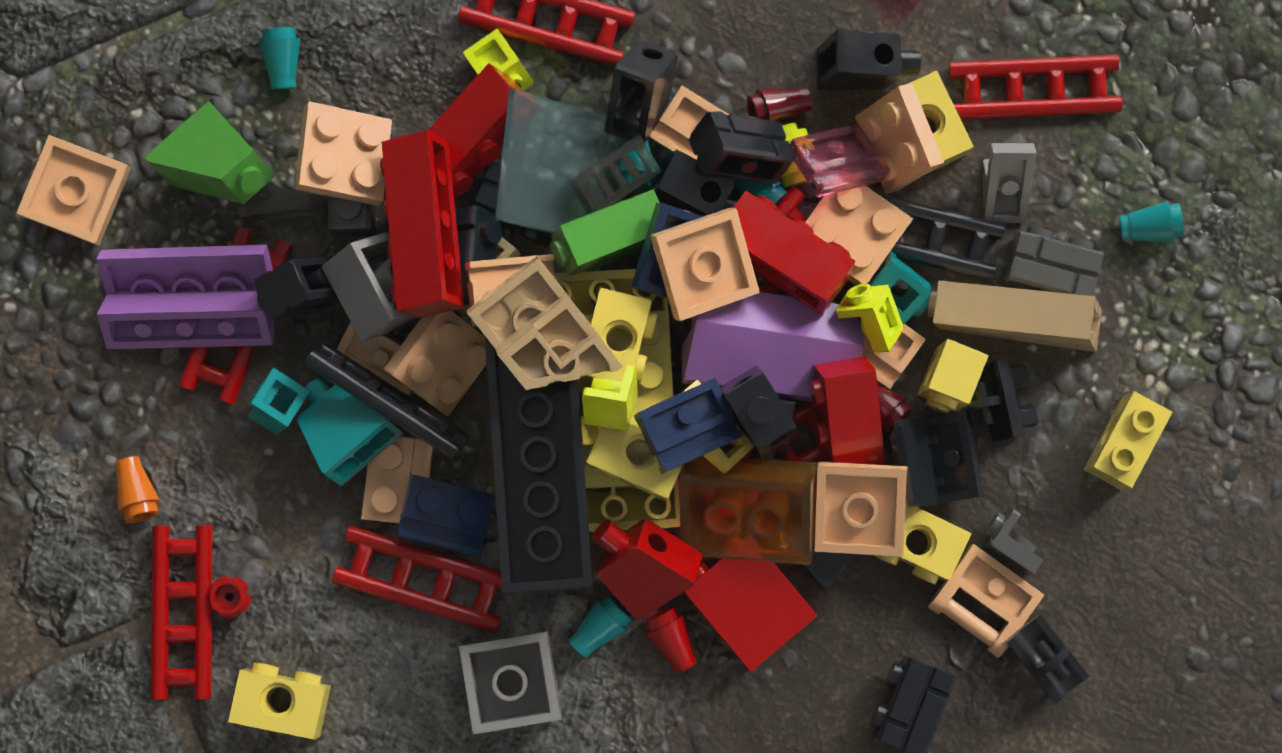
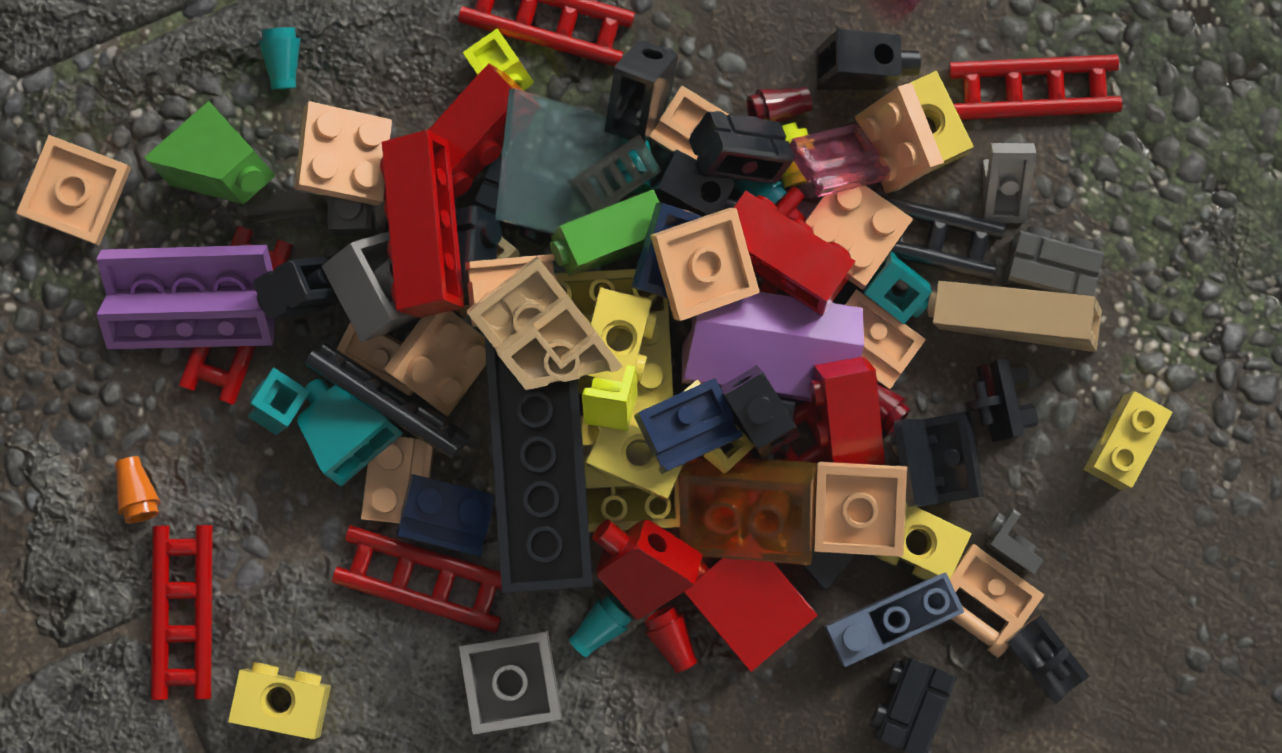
red plate [210,576,251,619] -> none
neon yellow bracket [836,284,904,353] -> none
light yellow brick [917,339,989,414] -> none
teal cone [1119,200,1184,243] -> none
none -> sand blue slope [823,572,964,667]

